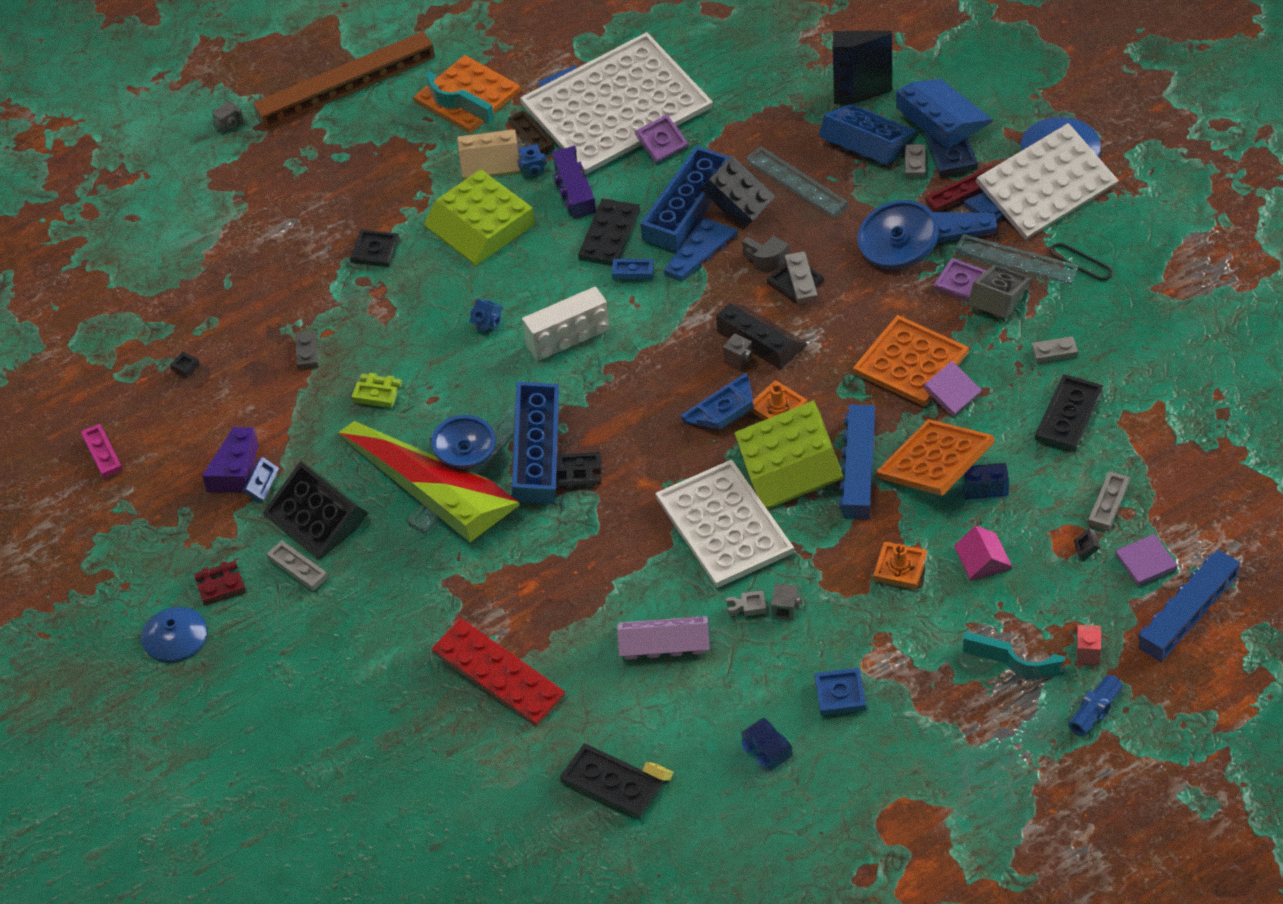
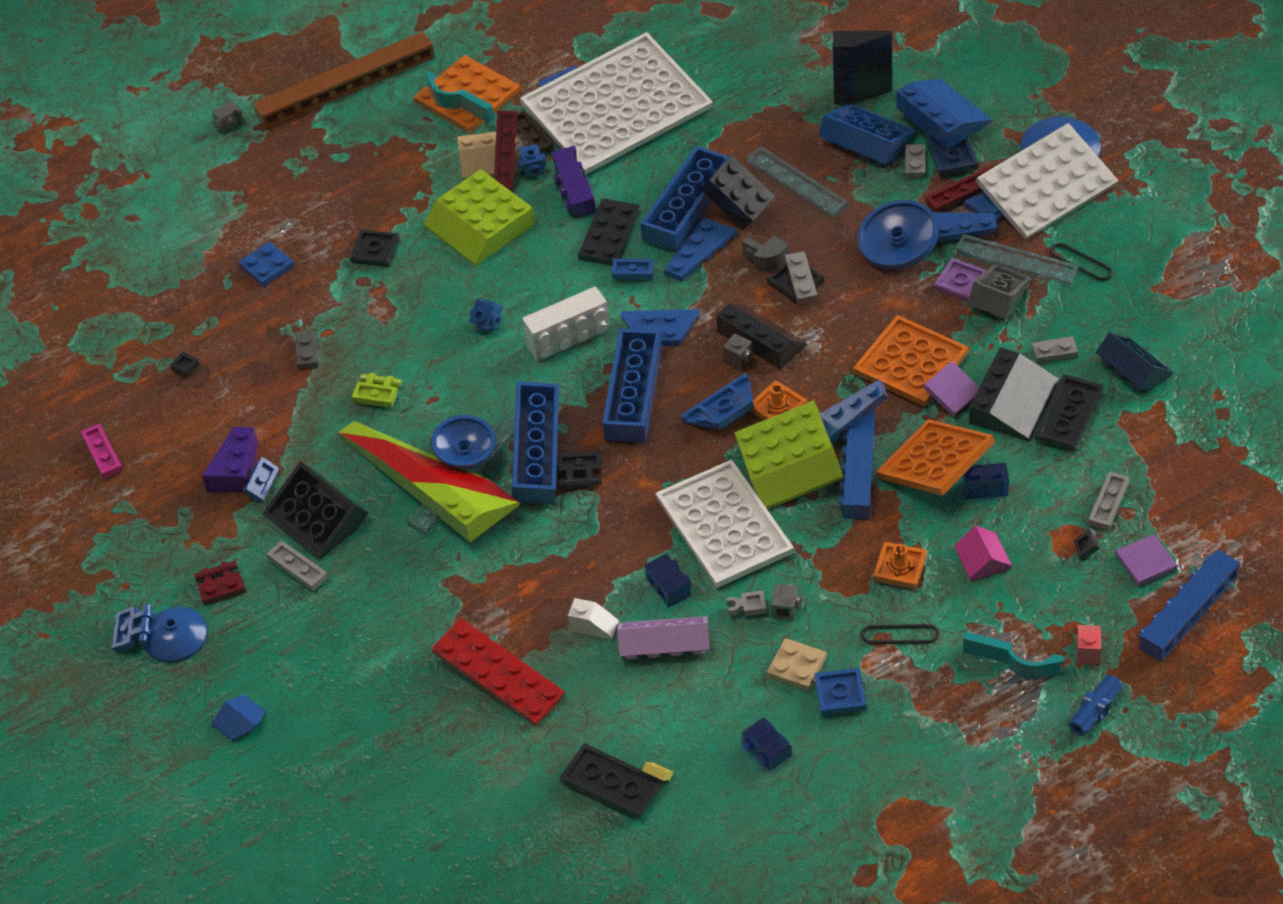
medium lavender tile [634,114,689,164] -> none
none -> blue plate [112,604,153,653]
none -> blue slope [211,695,265,742]
none -> blue plate [238,241,295,288]
none -> dark red plate [494,110,517,190]
none -> white slope [568,598,619,640]
none -> blue brick [602,329,662,442]
none -> blue wing [621,309,700,346]
none -> clear blue brick [644,553,692,608]
none -> tan plate [767,638,827,691]
none -> blue wing [820,379,888,442]
none -> black piece [861,624,940,644]
none -> slope [969,347,1059,442]
none -> dark blue slope [1095,332,1174,391]

